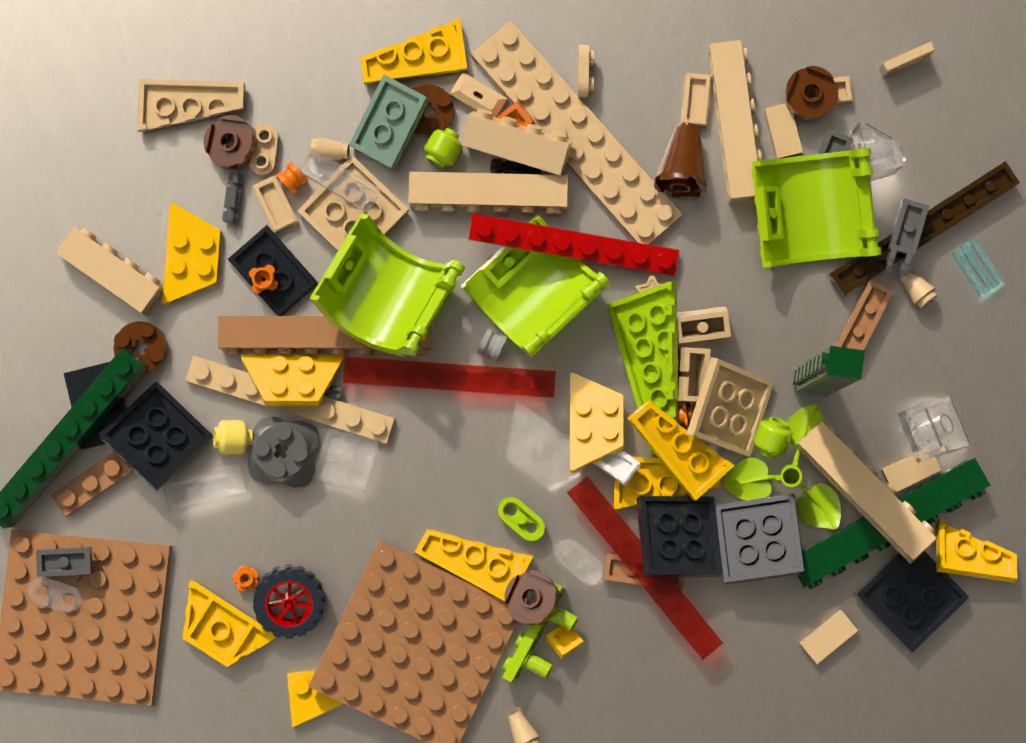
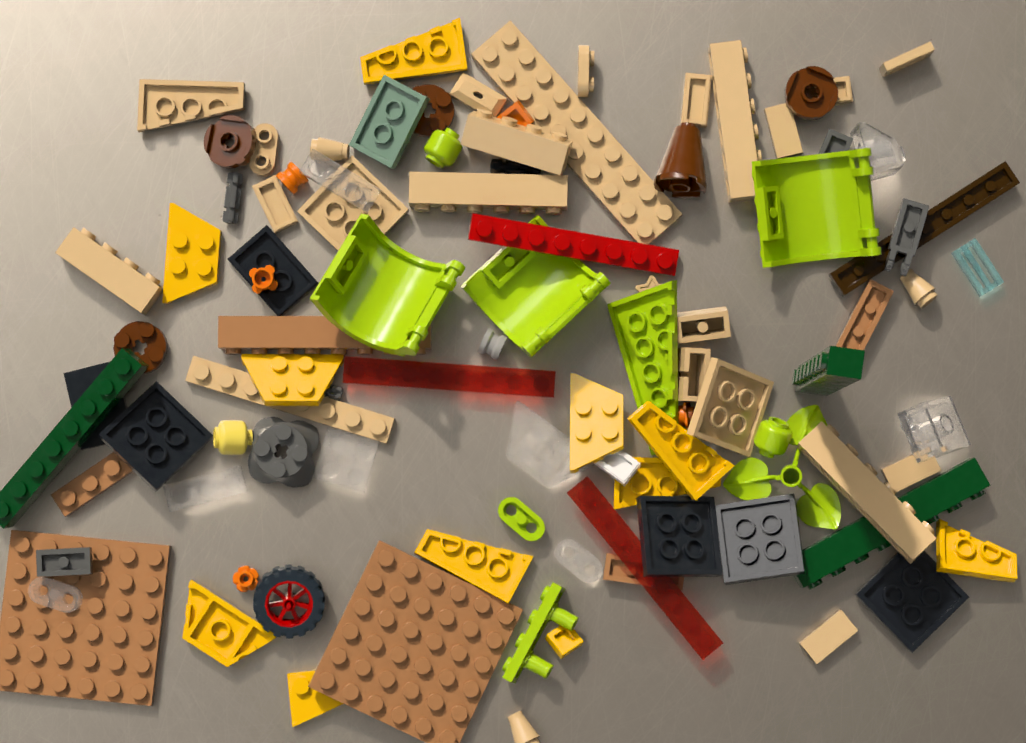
reddish brown plate [504,570,559,626] -> none

